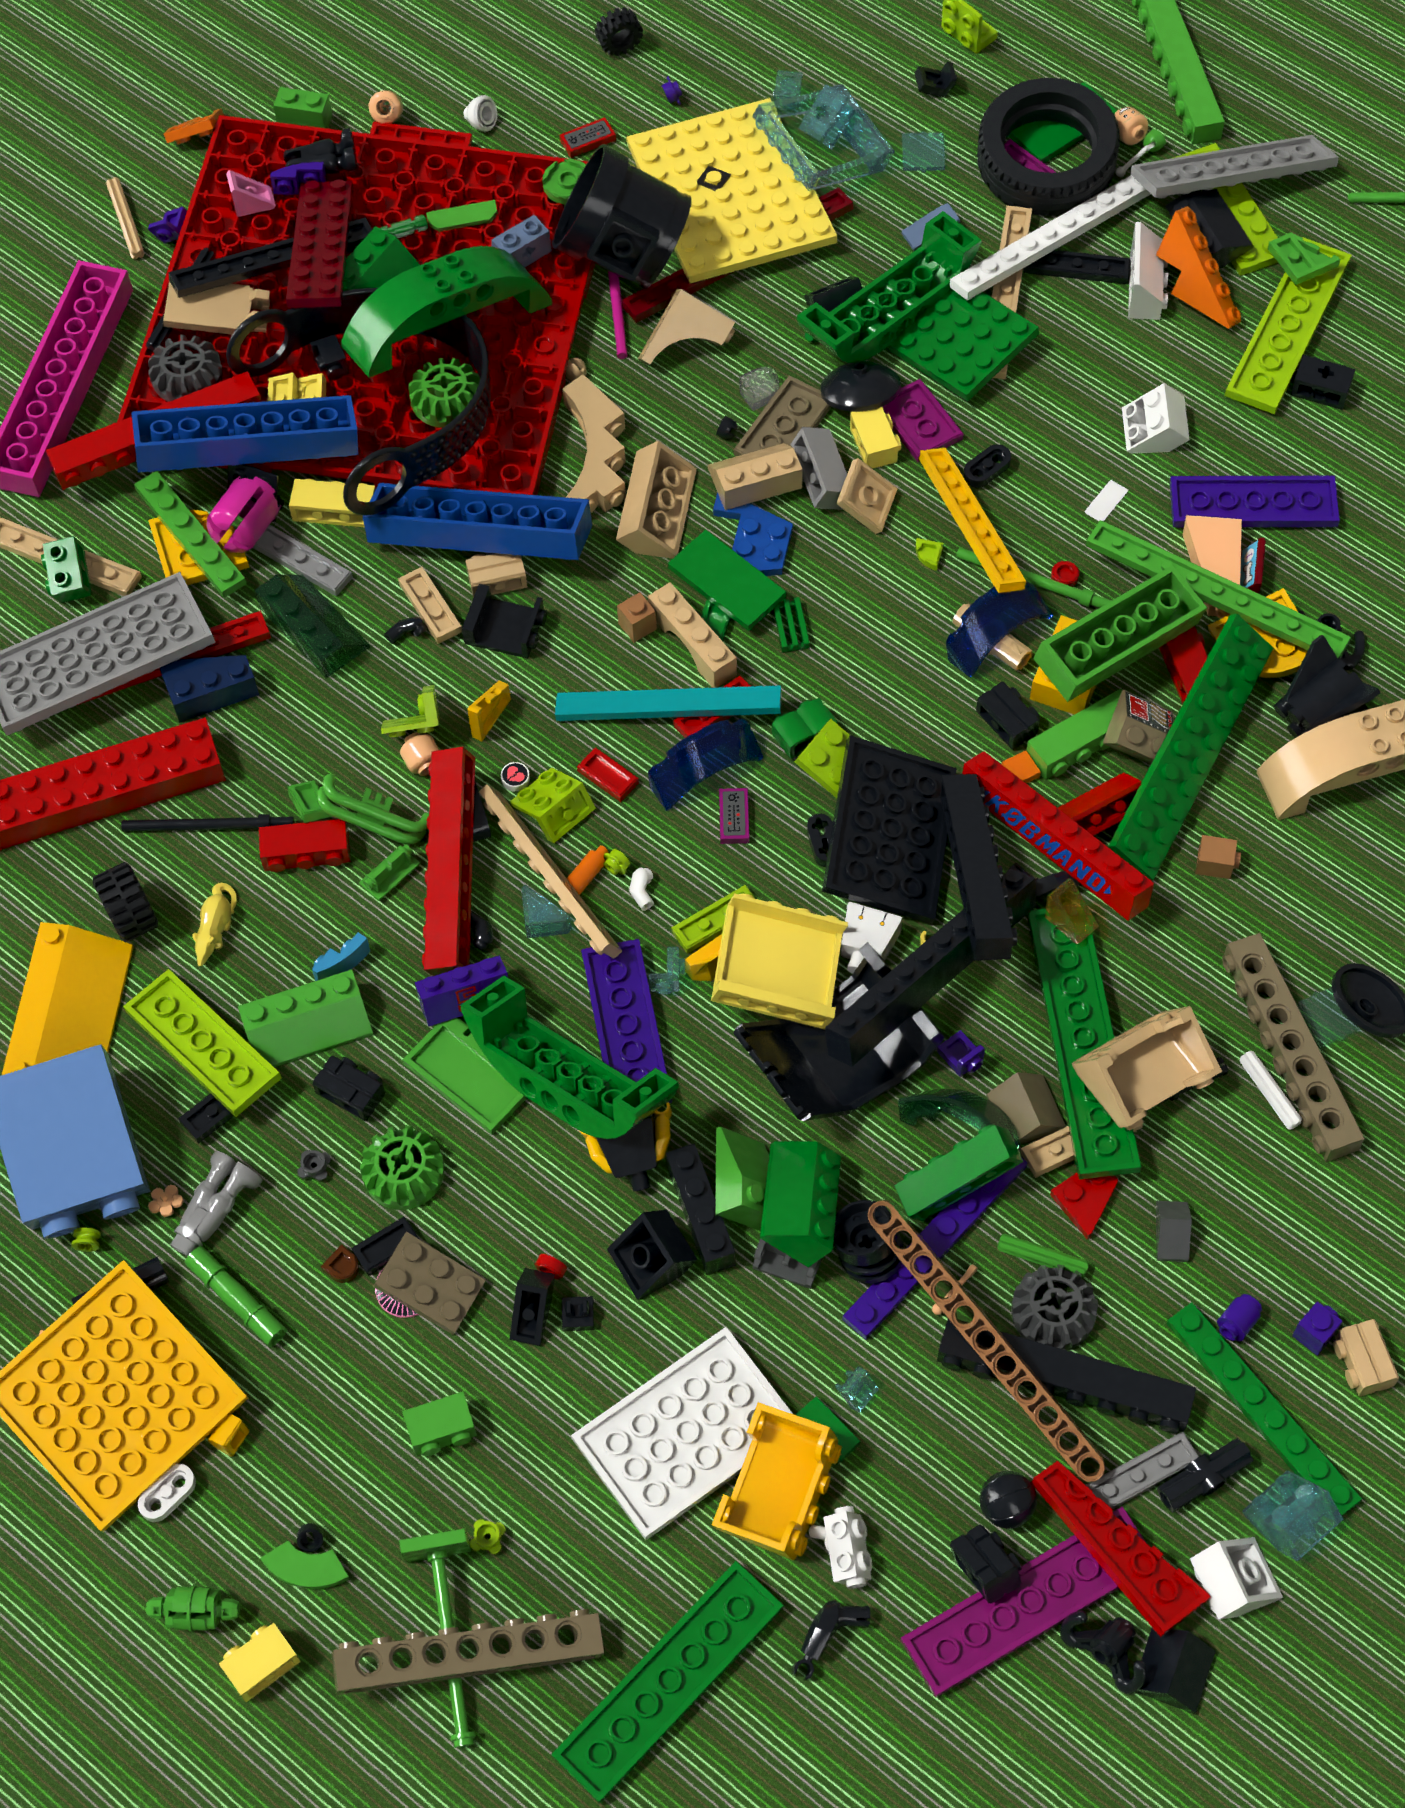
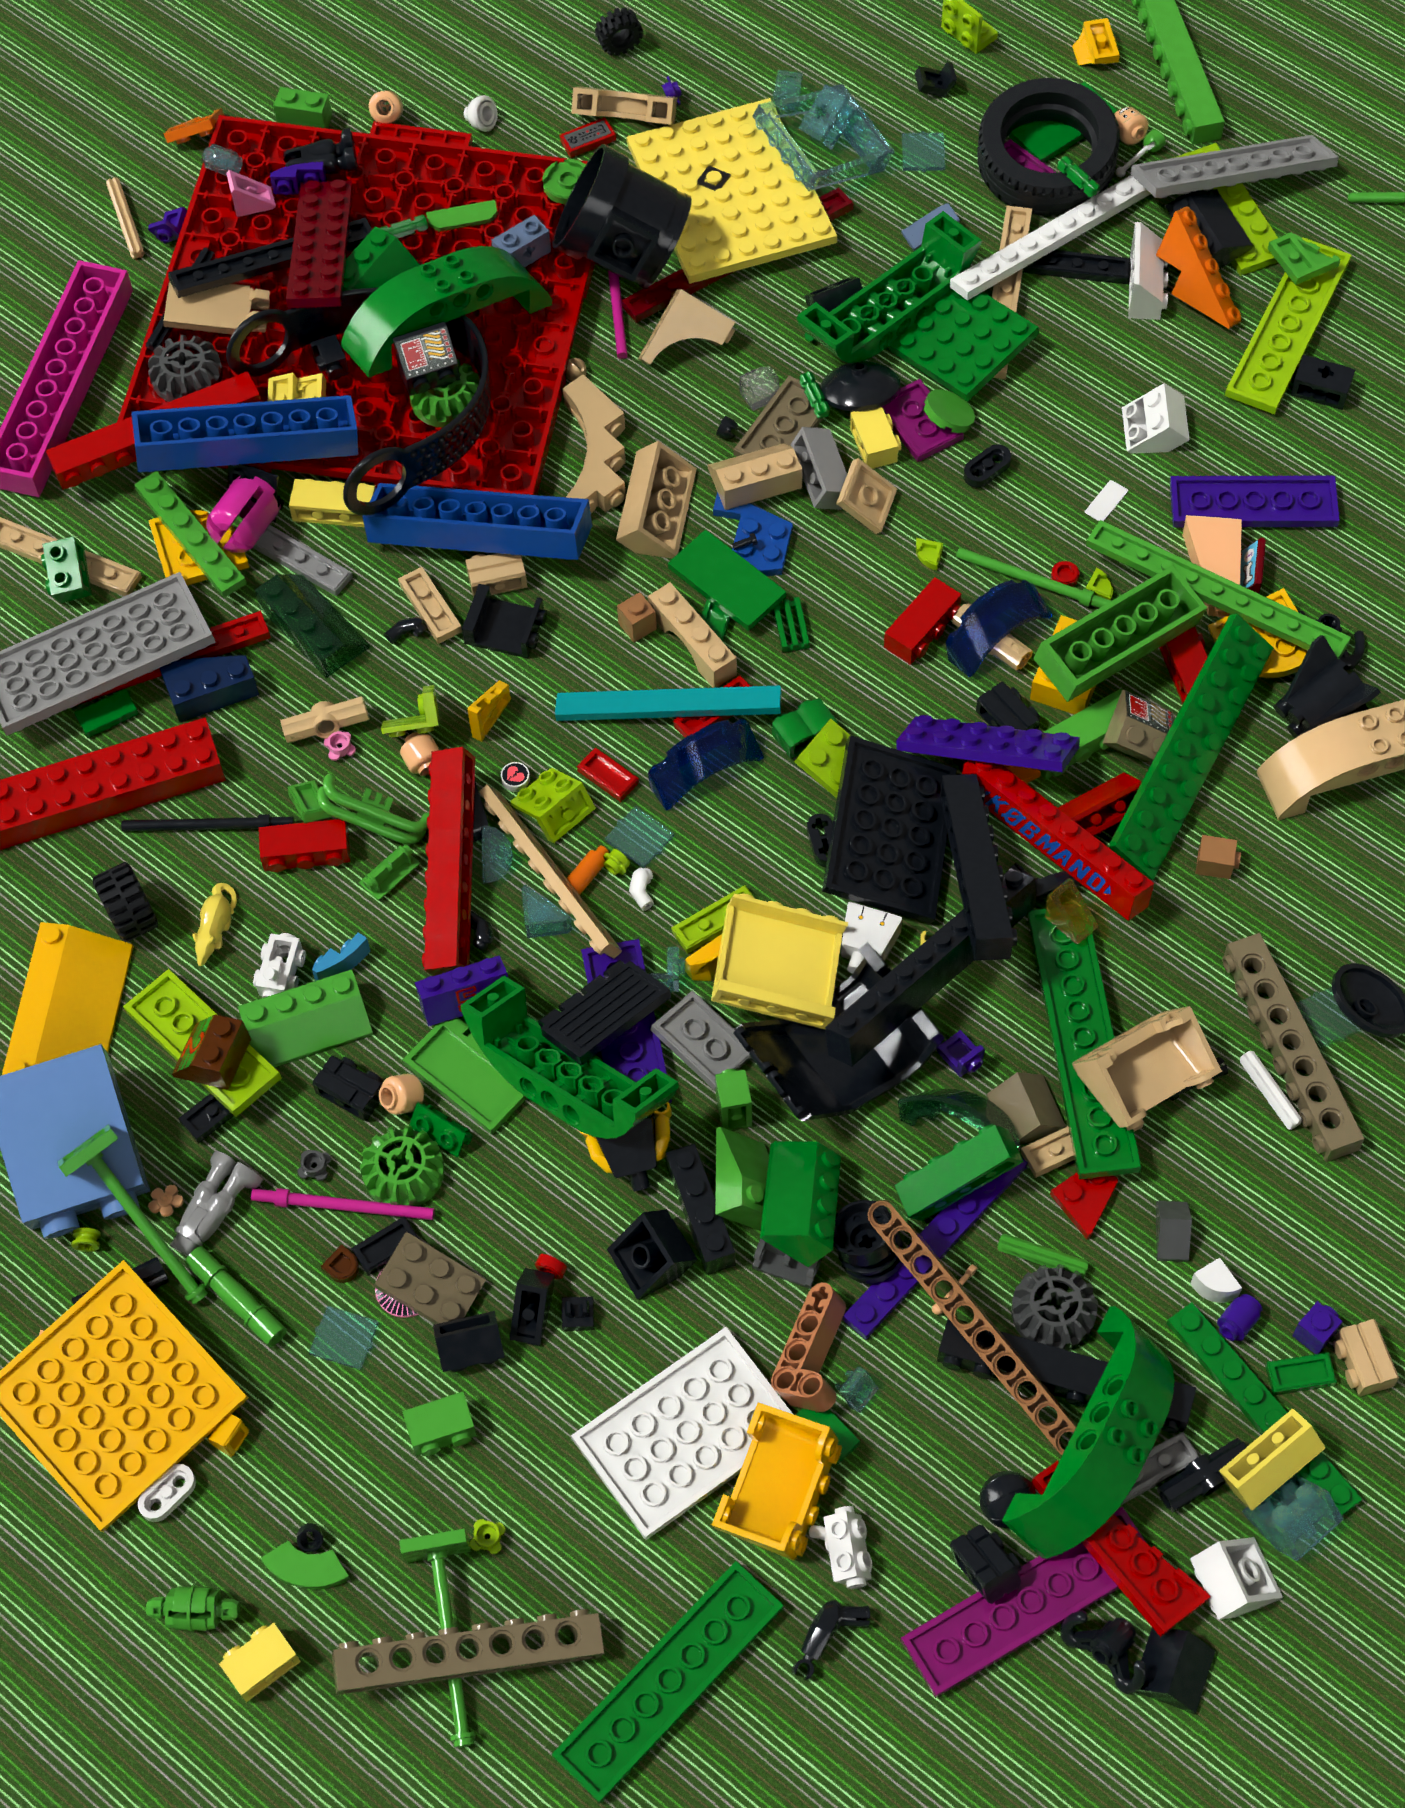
tile [719,788,749,844] -> none
yellow plate [919,448,1026,593] -> none
none -> bright green tile [57,1124,208,1304]
none -> green tile [74,689,139,739]
none -> reddish brown slope [172,1014,251,1090]
none -> clear light blue brick [202,144,243,176]
none -> dark pink bar [251,1188,435,1220]
none -> white brick [253,933,306,998]
none -> tan piece [280,696,370,743]
none -> clear light blue piece [309,1306,379,1370]
none -> bright pink plate [324,731,356,761]
none -> light nougat head [379,1073,424,1115]
none -> slope [393,322,460,396]
none -> green hinge [409,1102,473,1158]
none -> black brick [433,1311,505,1372]
none -> clear light blue plate [481,825,513,884]
none -> black hinge [538,960,671,1066]
none -> tan arch [571,86,677,125]
none -> clear light blue piece [605,806,674,868]
none -> light grey tile [650,990,751,1091]
none -> bright green brick [715,1069,752,1130]
none -> black piece [732,533,758,550]
none -> nougat beam [771,1283,846,1412]
none -> green axle [799,371,830,419]
none -> red brick [884,577,962,665]
none -> dark purple plate [896,715,1080,772]
none -> bright green tile [924,389,975,433]
none -> green slope [1002,1306,1174,1559]
none -> green axle [1057,156,1100,198]
none -> yellow slope [1072,18,1120,65]
none -> lime tile [1086,568,1113,600]
none -> white brick [1190,1258,1242,1303]
none -> light yellow brick [1219,1408,1325,1511]
none -> green tile [1265,1352,1337,1396]

